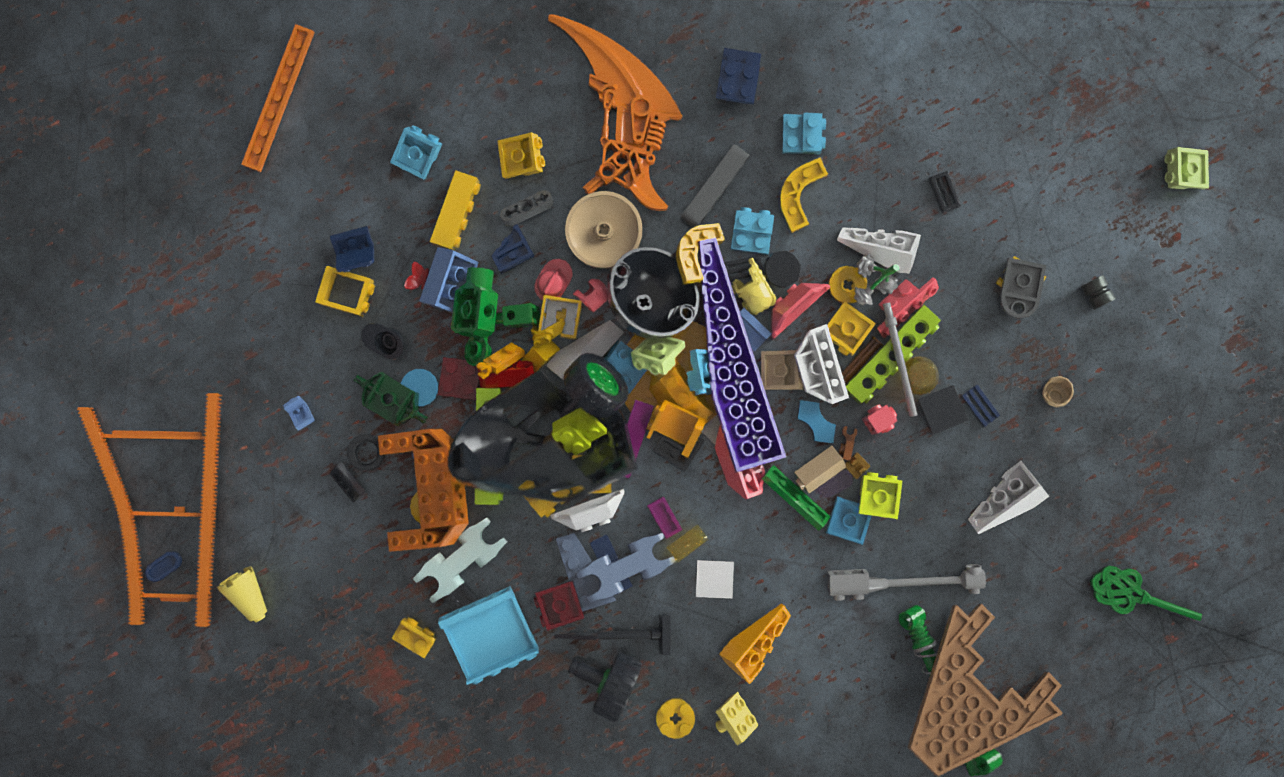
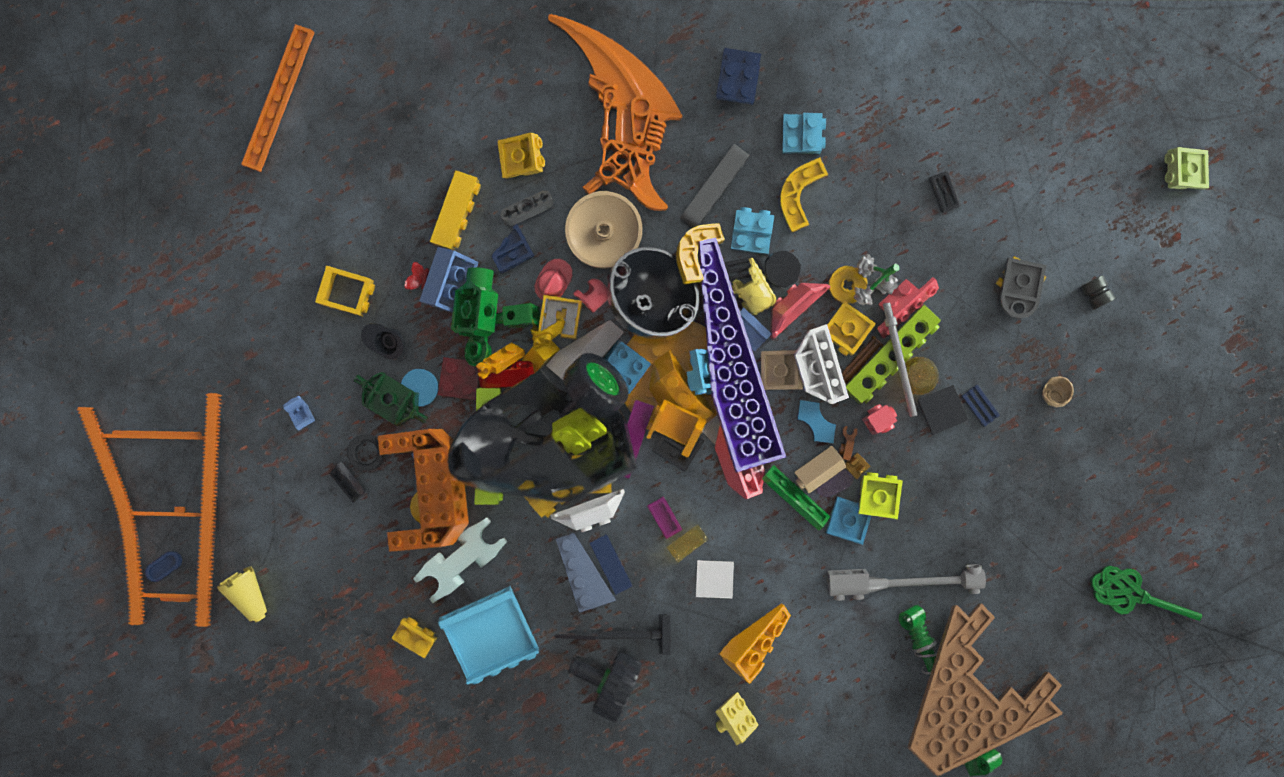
dark blue bracket [330,226,374,272] -> none
medium azure plate [390,125,442,180] -> none
dark red plate [533,581,585,631] -> none
sand blue piece [575,533,676,603] -> none
yellowish green plate [631,337,685,375] -> none
yellow plate [656,698,695,739] -> none
white wedge [837,228,921,274] -> none
white wedge [968,461,1049,534] -> none

